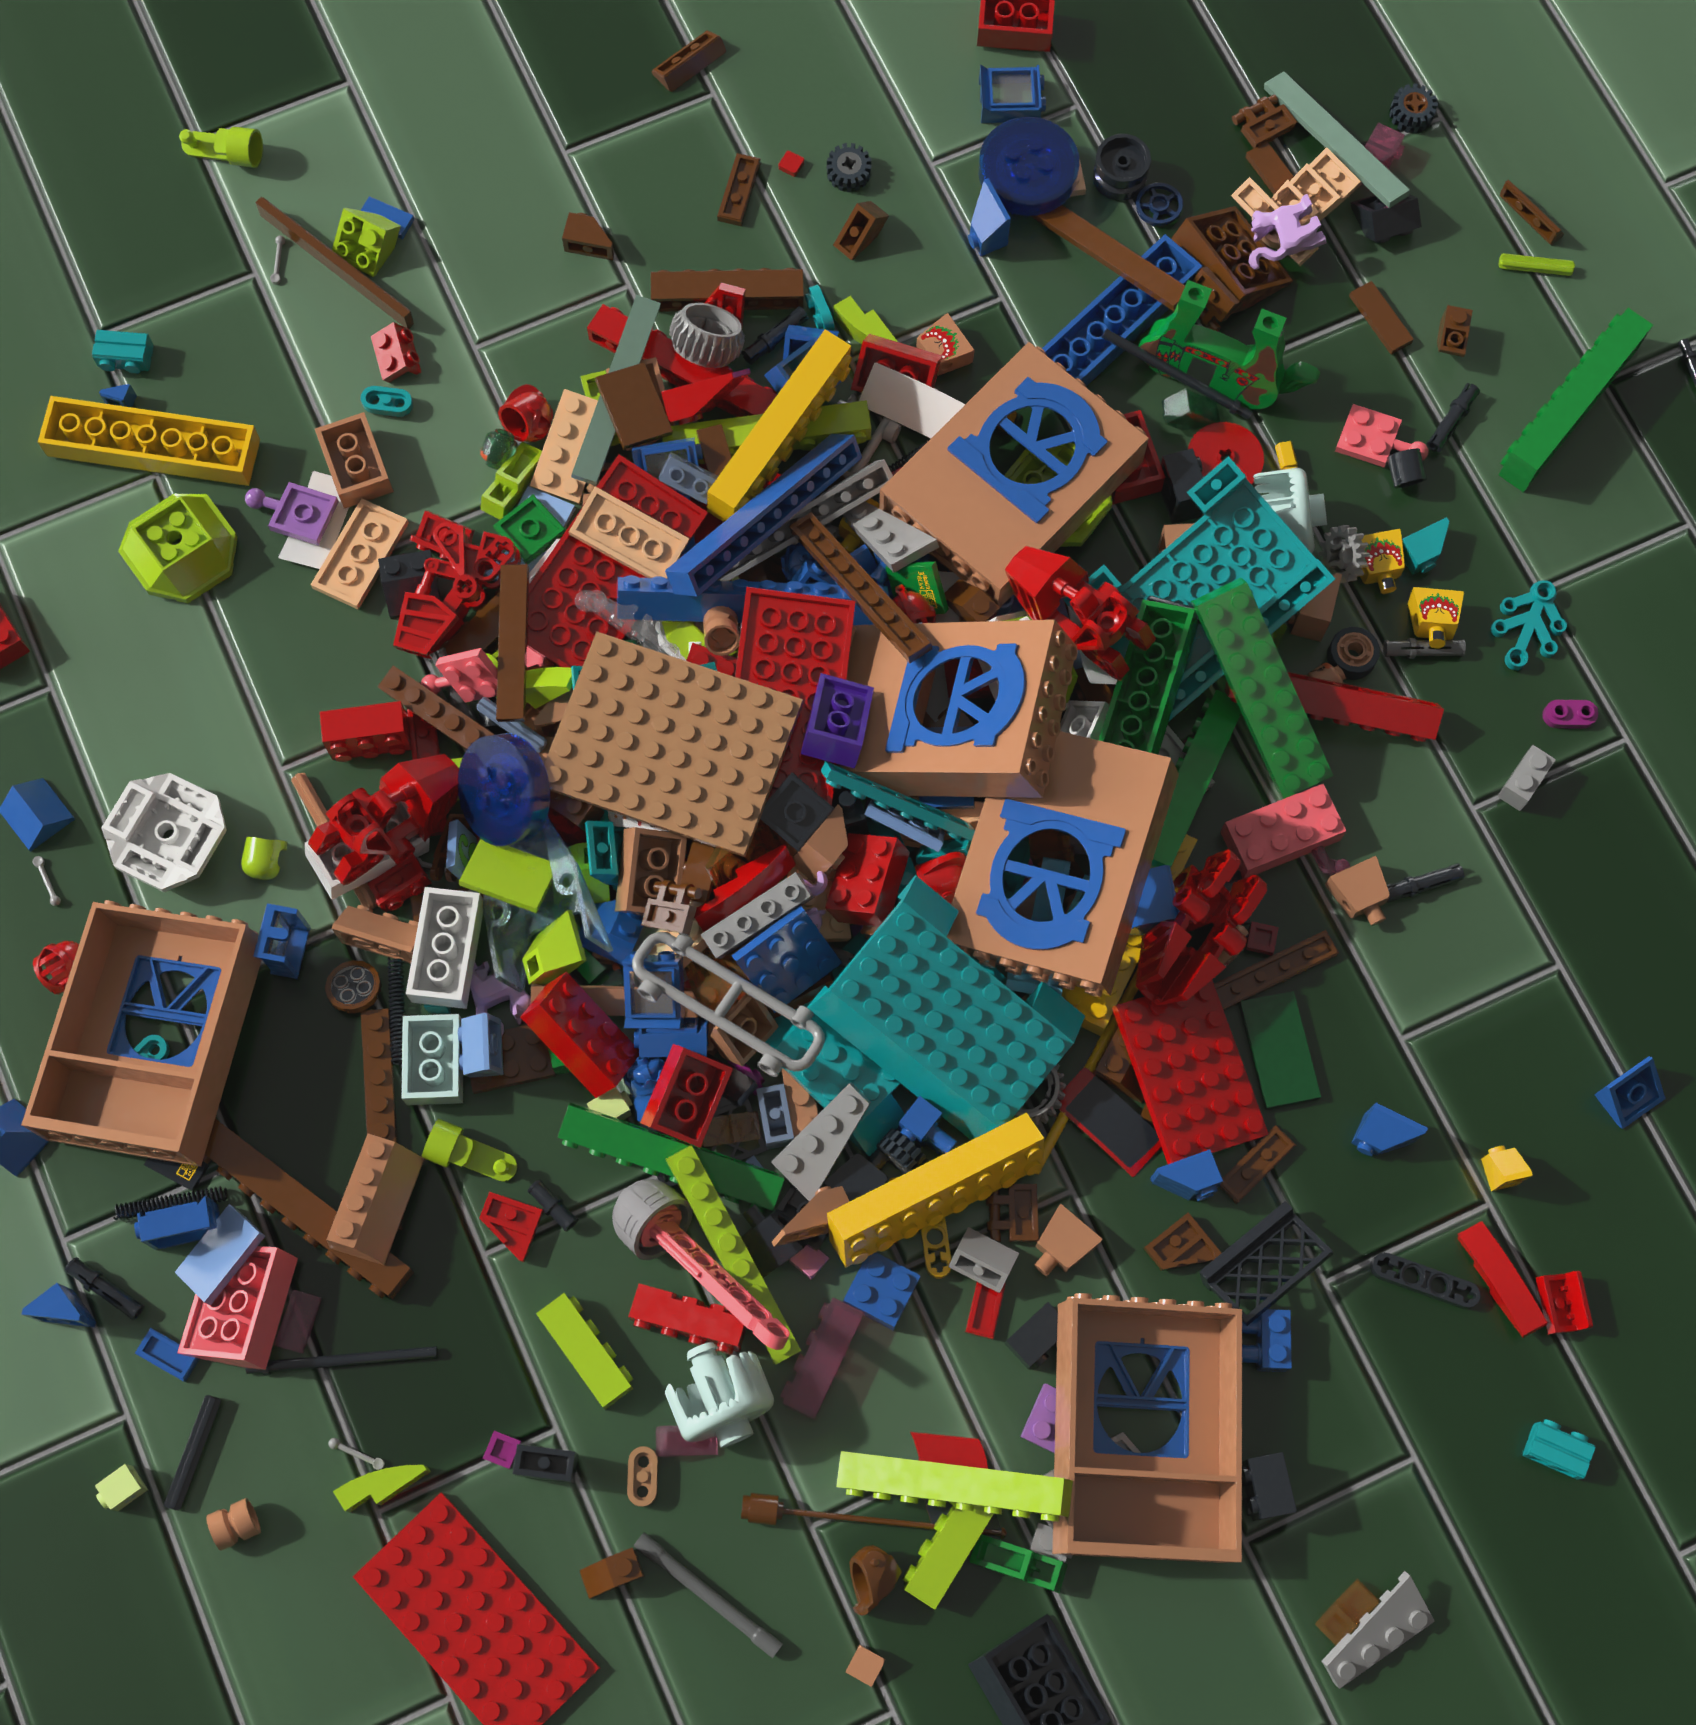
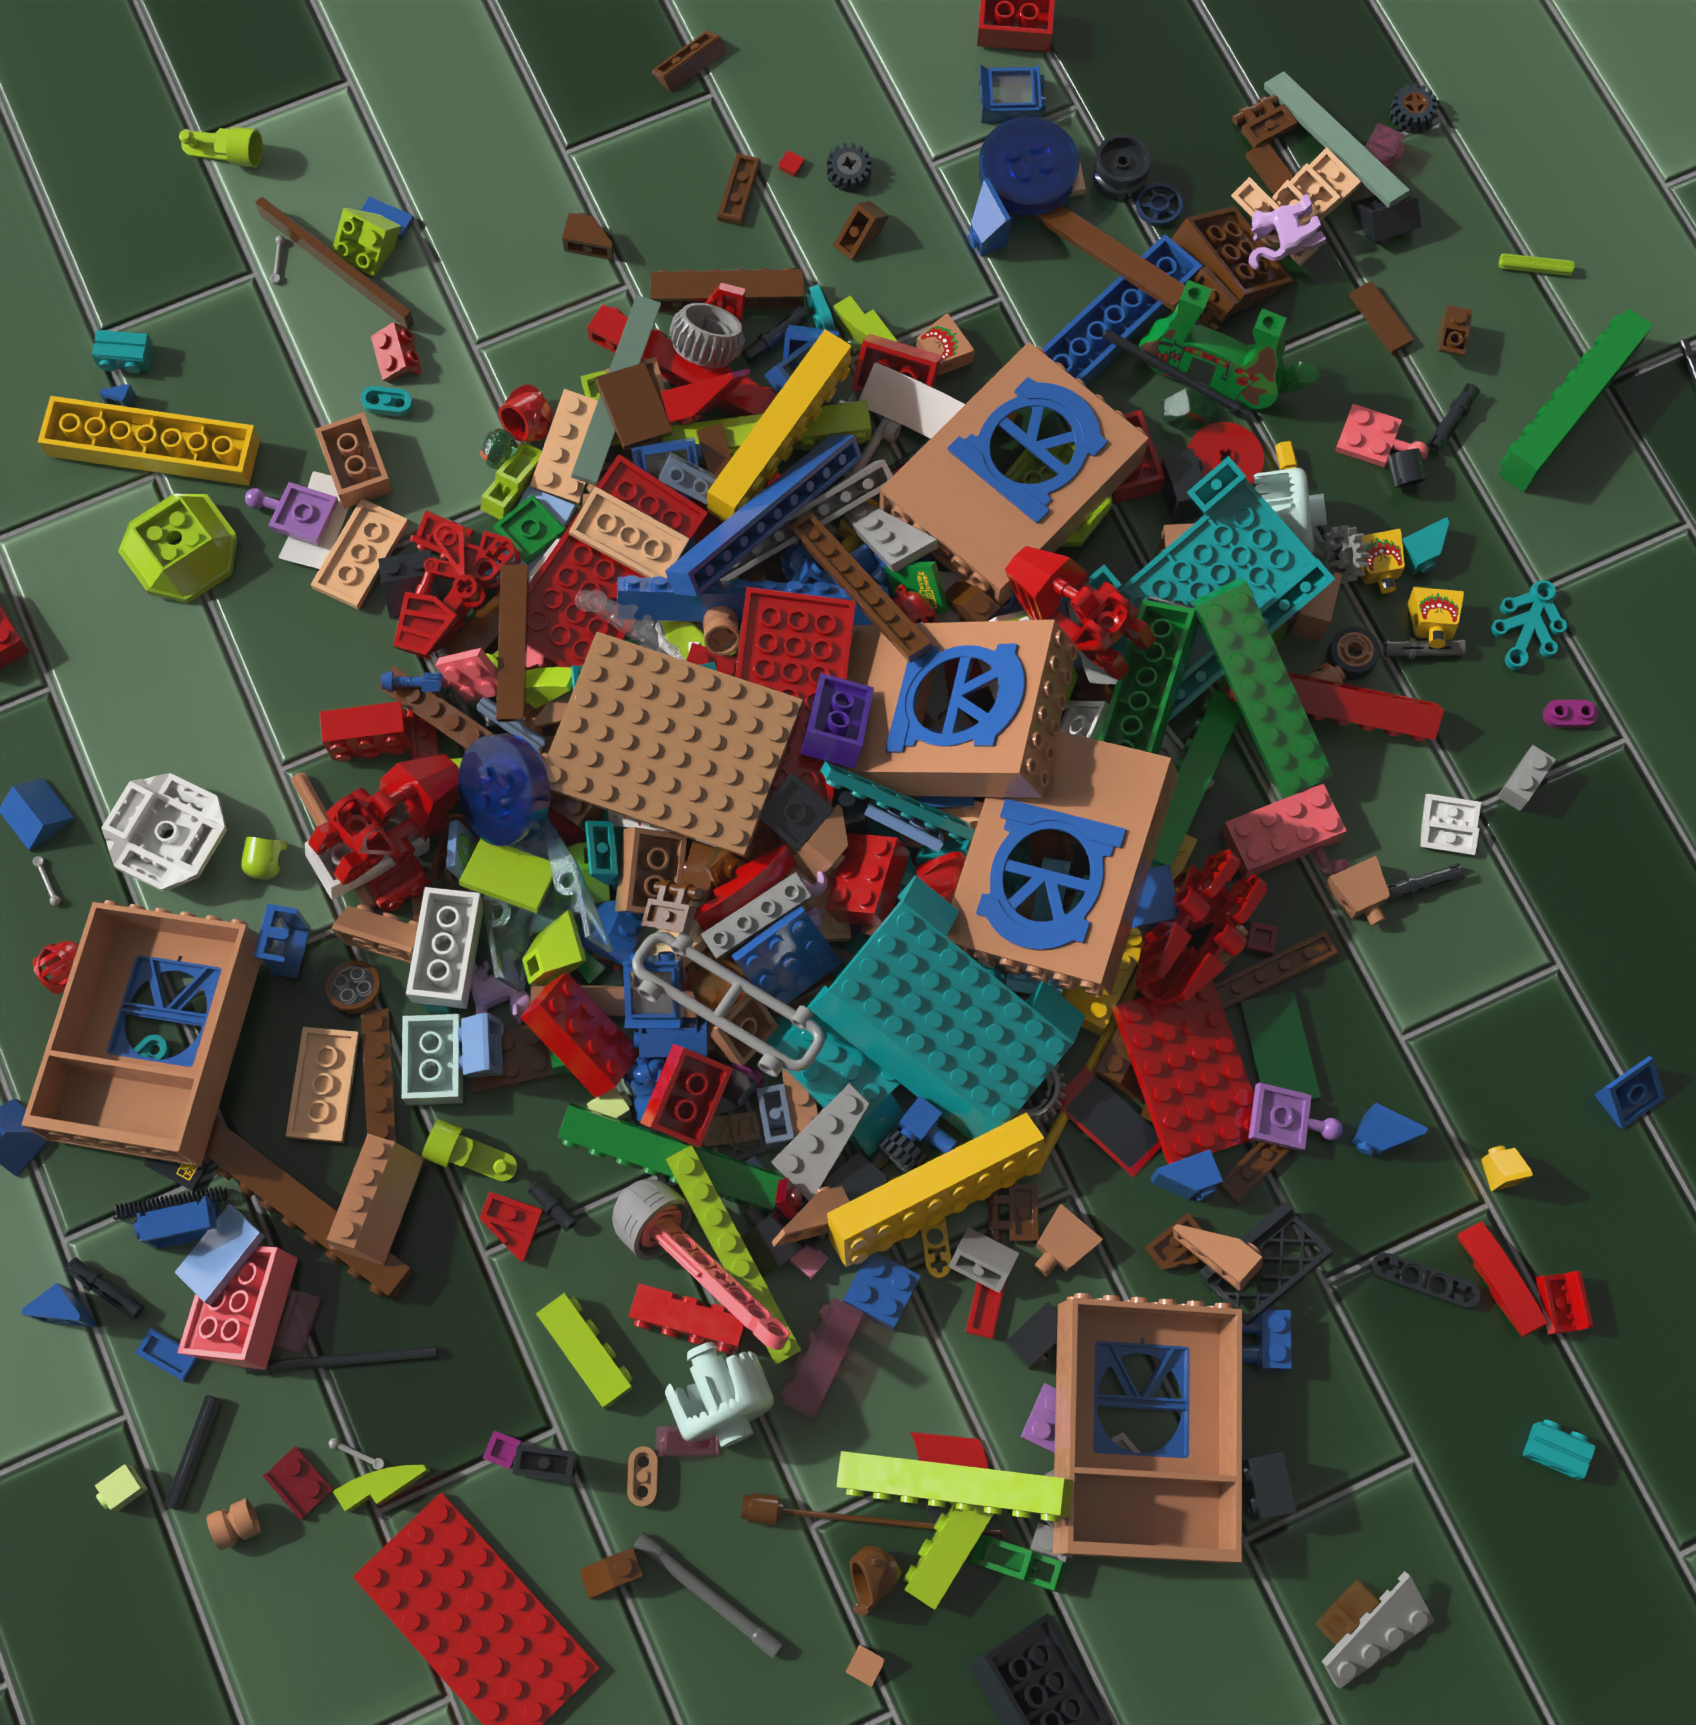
black piece [387,957,406,1065] -> none
reddish brown slope [1500,179,1564,245] -> none
none -> dark red plate [263,1446,334,1520]
none -> light nougat plate [286,1027,360,1143]
none -> blue hinge [381,671,444,692]
none -> dark red plate [775,1178,802,1219]
none -> nougat slope [1173,1224,1262,1291]
none -> medium lavender plate [1249,1083,1343,1151]
none -> white slope [1420,794,1481,855]

